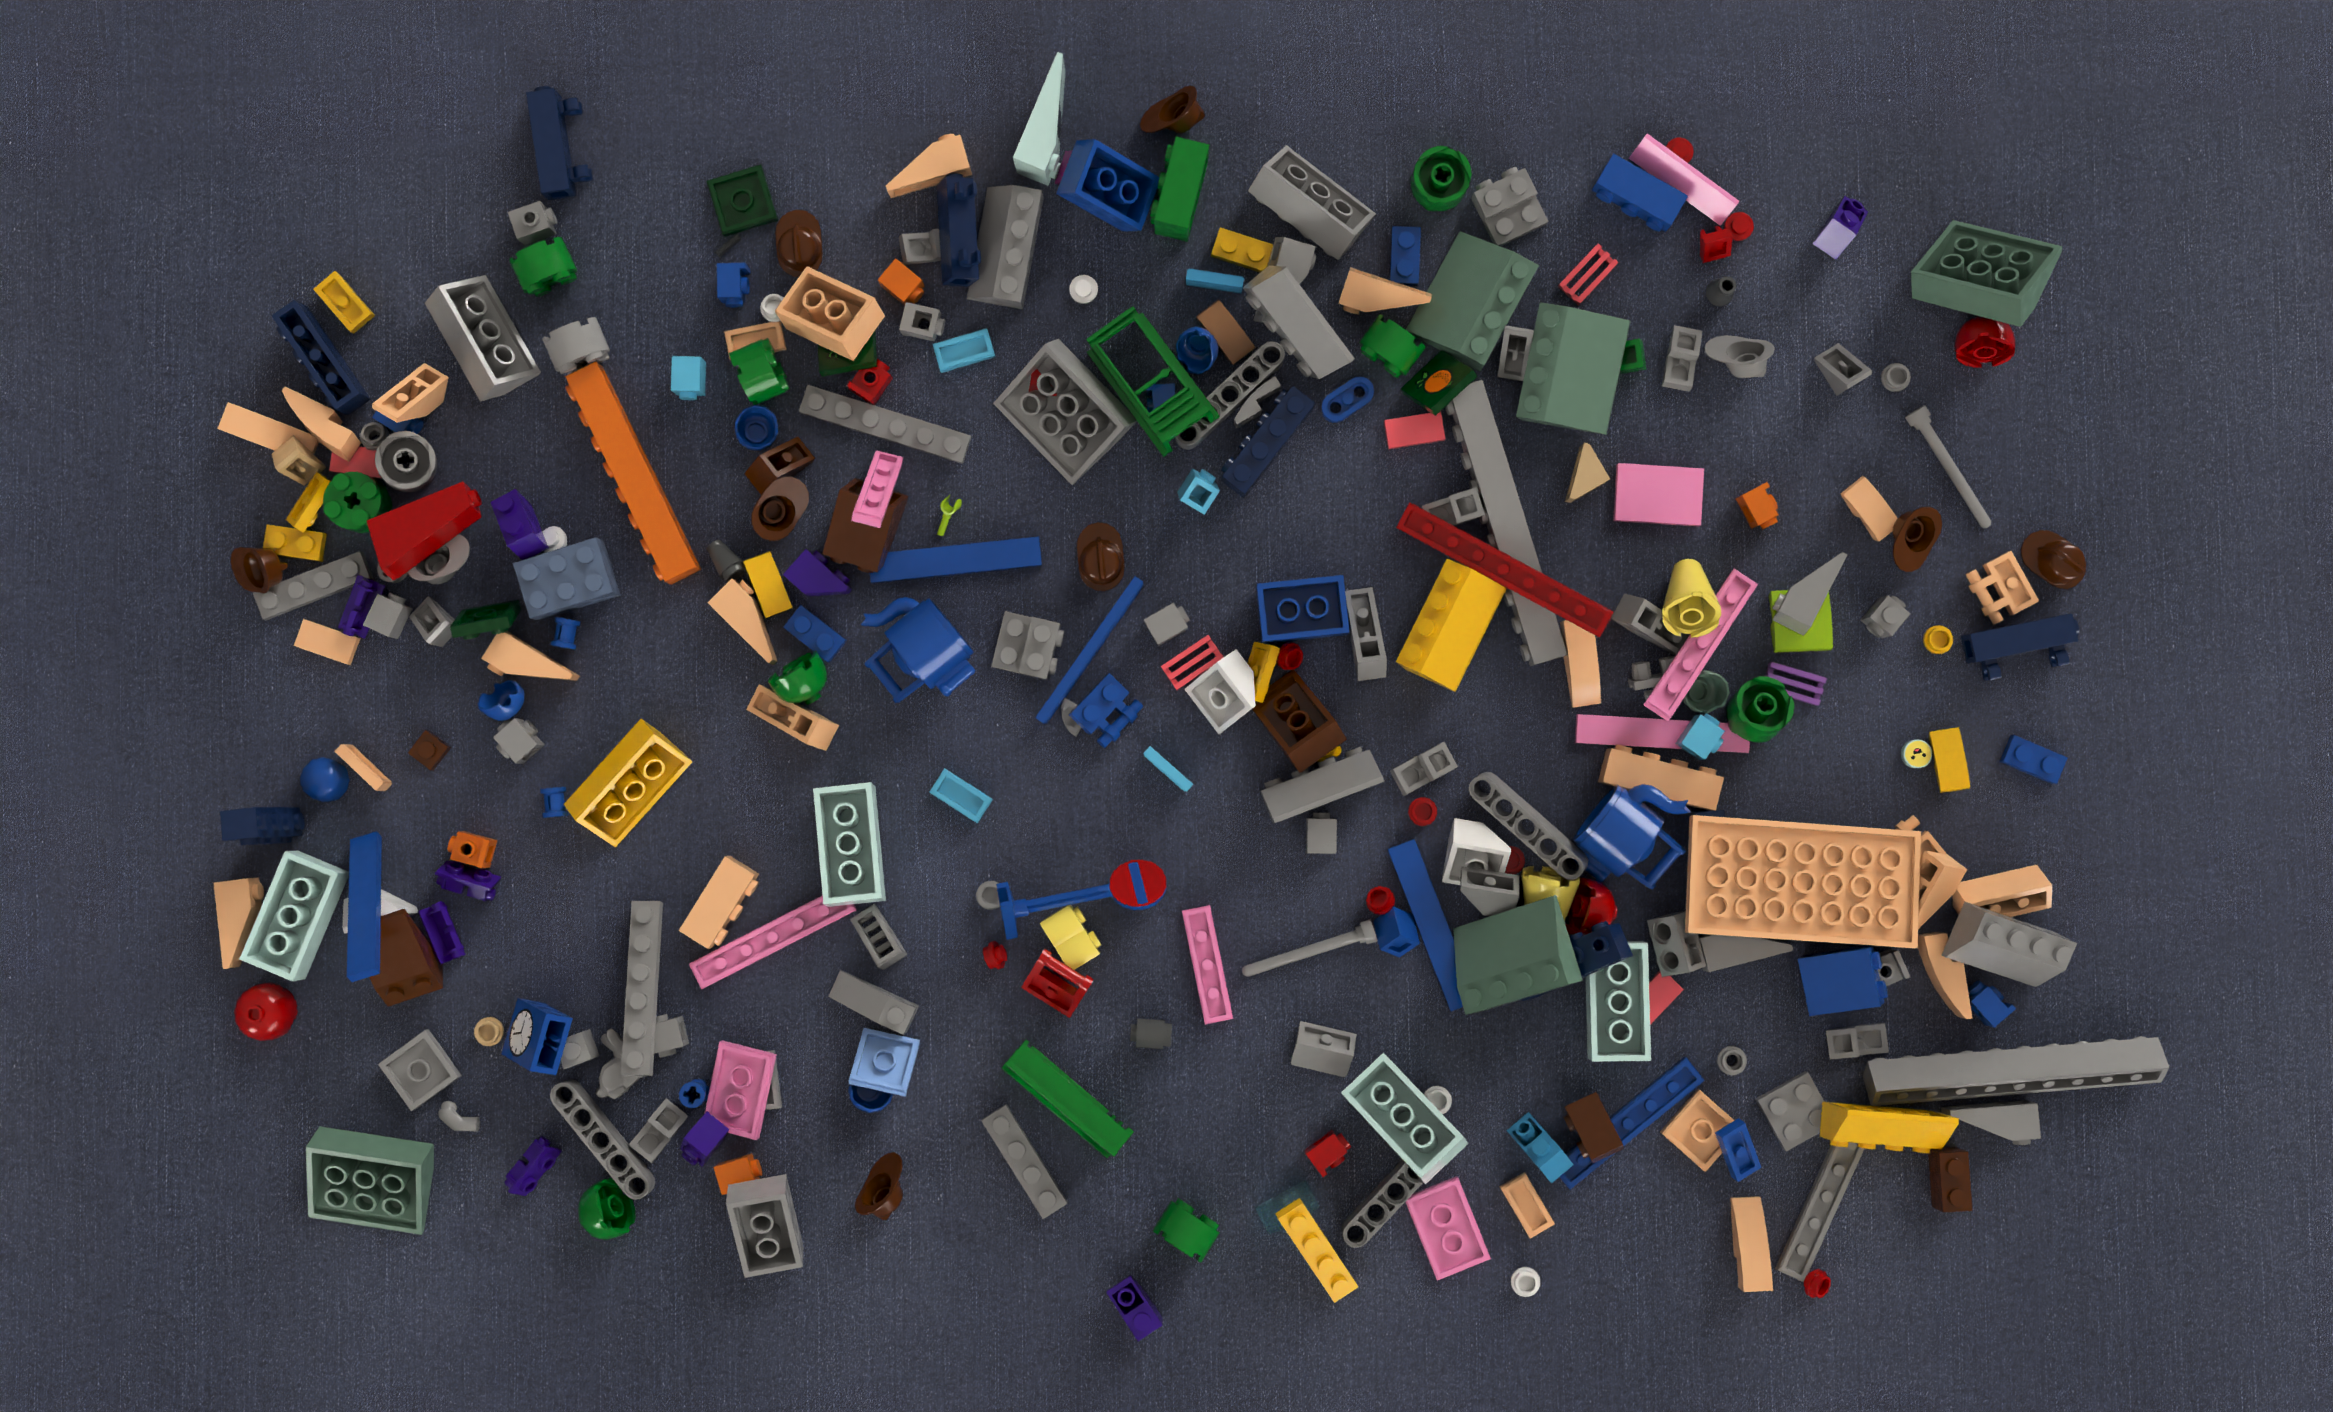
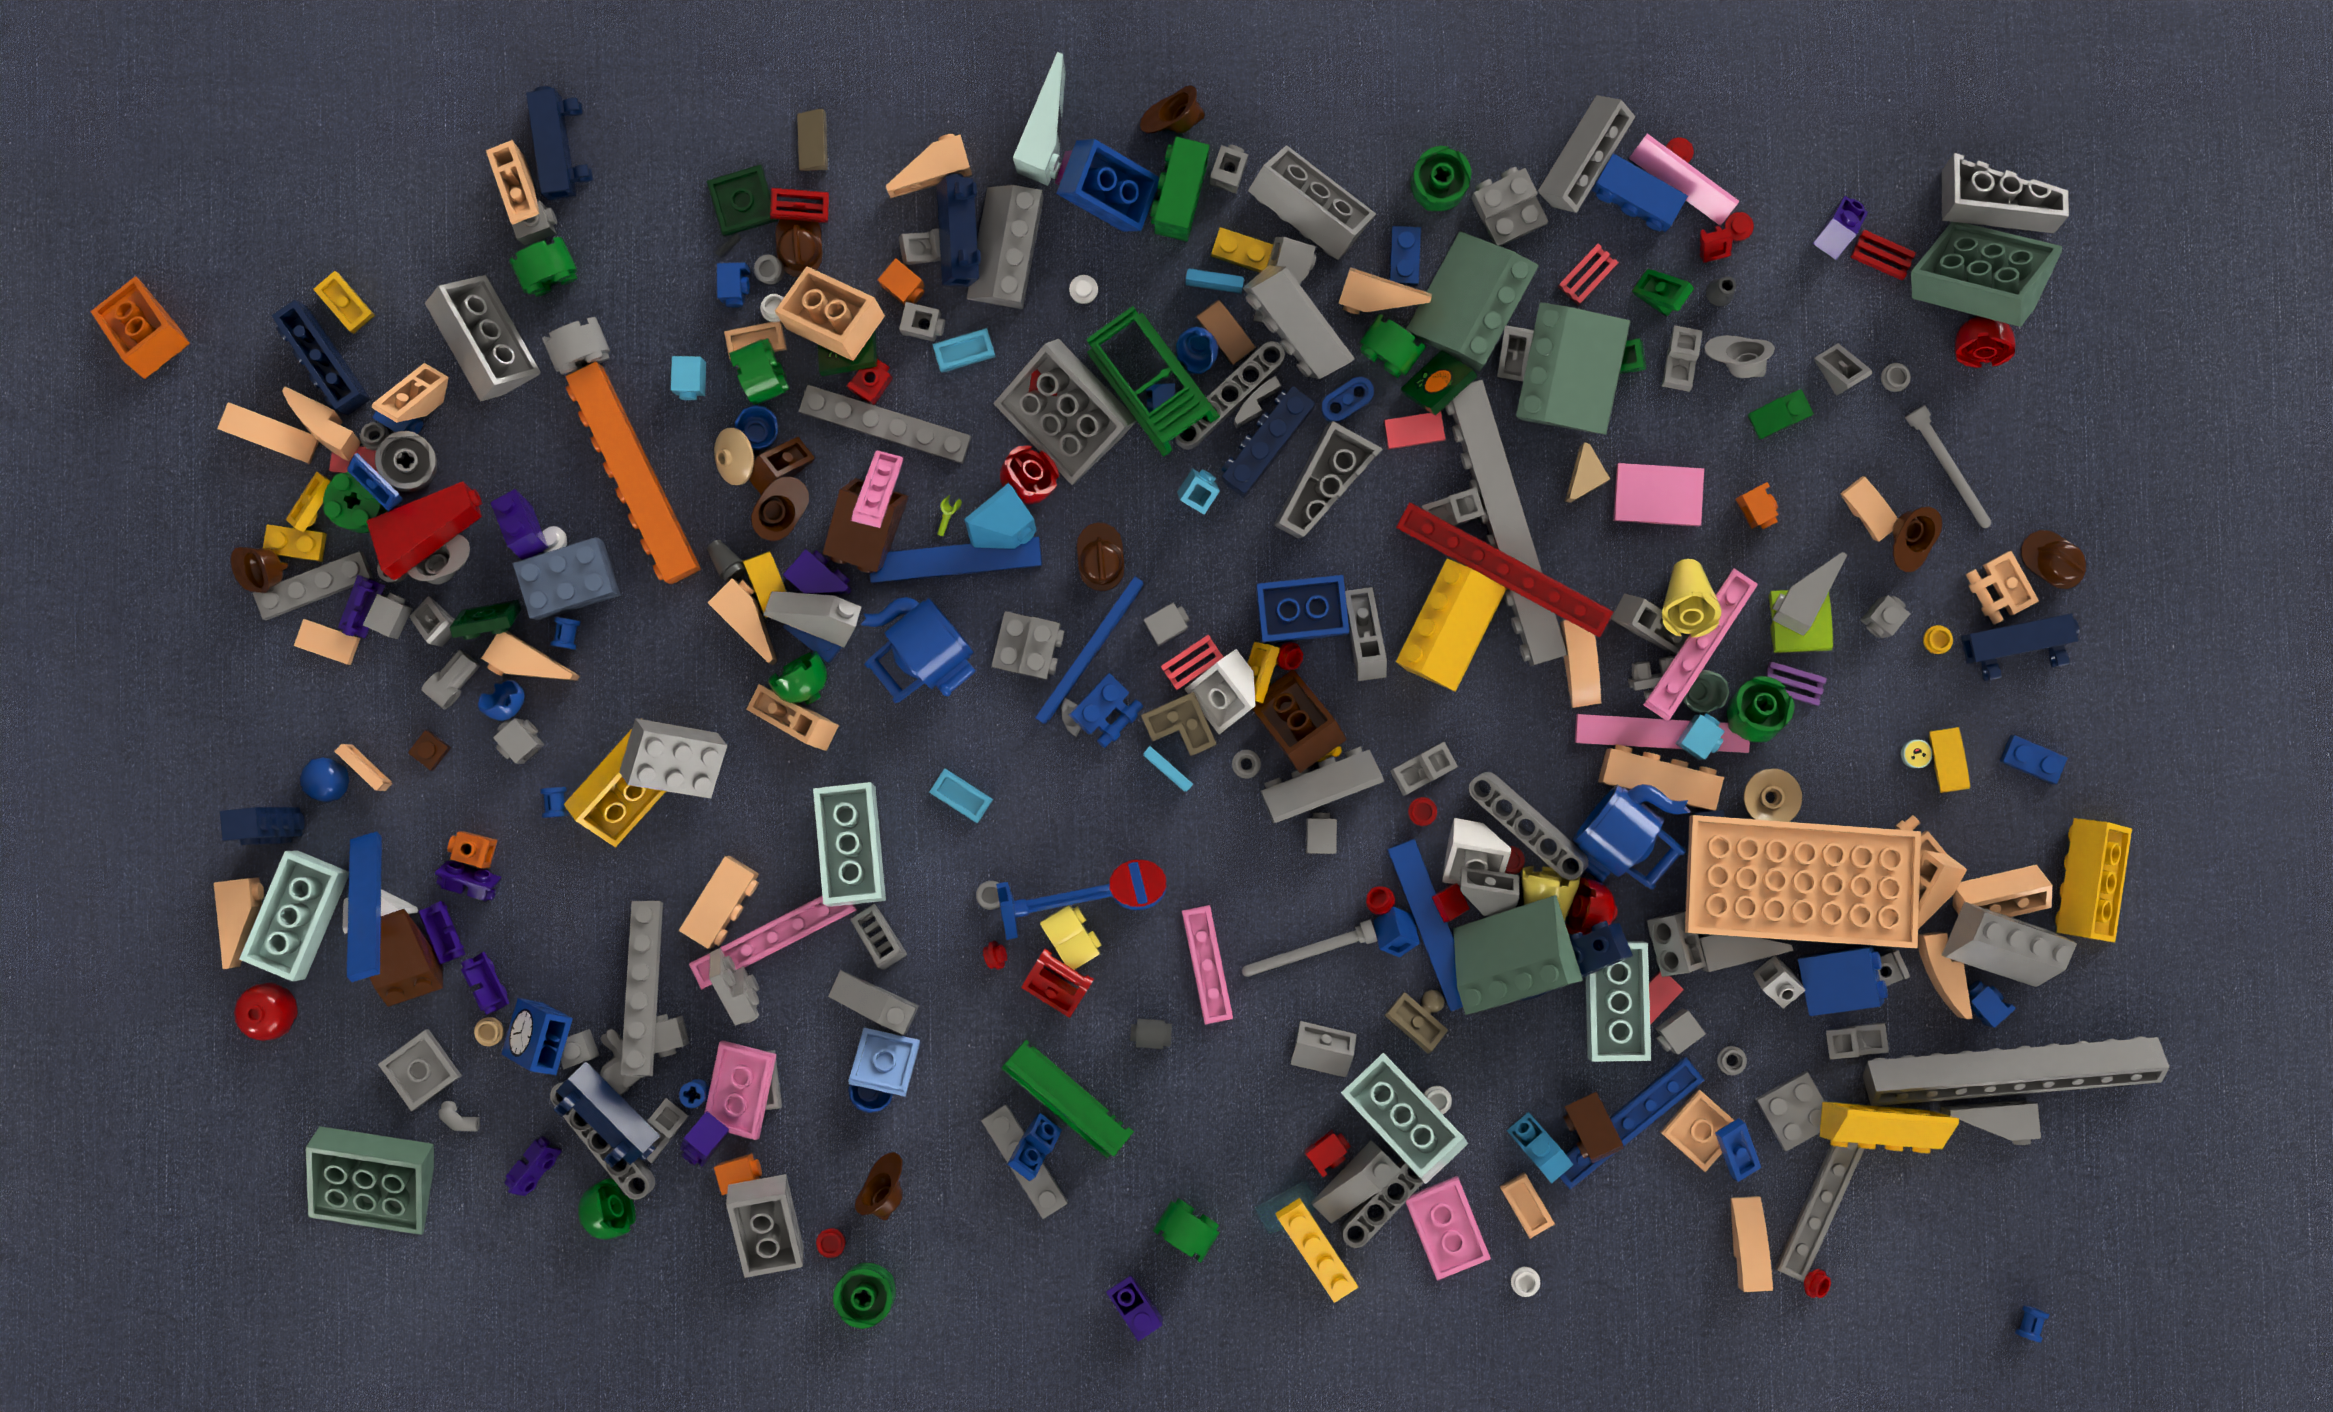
tan slope [272,435,326,486] -> none
reddish brown brick [1928,1147,1972,1213] -> none
none -> orange slope [90,276,190,379]
none -> blue slope [347,453,403,511]
none -> light grey piece [421,650,480,710]
none -> dark purple hinge [461,951,510,1015]
none -> light nougat slope [486,140,539,225]
none -> dark blue brick [554,1062,660,1168]
none -> light grey brick [619,718,727,799]
none -> light grey plate [709,948,759,1026]
none -> tan dish [714,428,754,485]
none -> light grey tile [754,255,784,285]
none -> light grey slope [763,591,861,647]
none -> red tile [770,188,829,223]
none -> dark tan slope [797,109,828,171]
none -> red plate [816,1228,846,1258]
none -> green brick [833,1263,896,1329]
none -> dark azure slope [964,483,1036,549]
none -> red cylinder [1000,445,1059,505]
none -> blue slope [1007,1113,1062,1181]
none -> dark tan plate [1141,692,1217,756]
none -> light grey brick [1210,145,1248,194]
none -> light grey plate [1232,750,1261,779]
none -> light grey wedge [1274,421,1383,539]
none -> light grey slope [1311,1140,1401,1224]
none -> dark tan plate [1384,990,1448,1053]
none -> red tile [1432,883,1470,923]
none -> light grey brick [1538,95,1635,213]
none -> green slope [1632,268,1694,316]
none -> light grey brick [1655,1008,1706,1055]
none -> tan dish [1744,769,1802,822]
none -> green slope [1747,389,1814,440]
none -> light grey brick [1753,956,1806,1008]
none -> red tile [1850,230,1916,280]
none -> light grey wedge [1942,153,2069,233]
none -> blue bush [2015,1305,2050,1343]
none -> yellow slope [2055,818,2132,943]

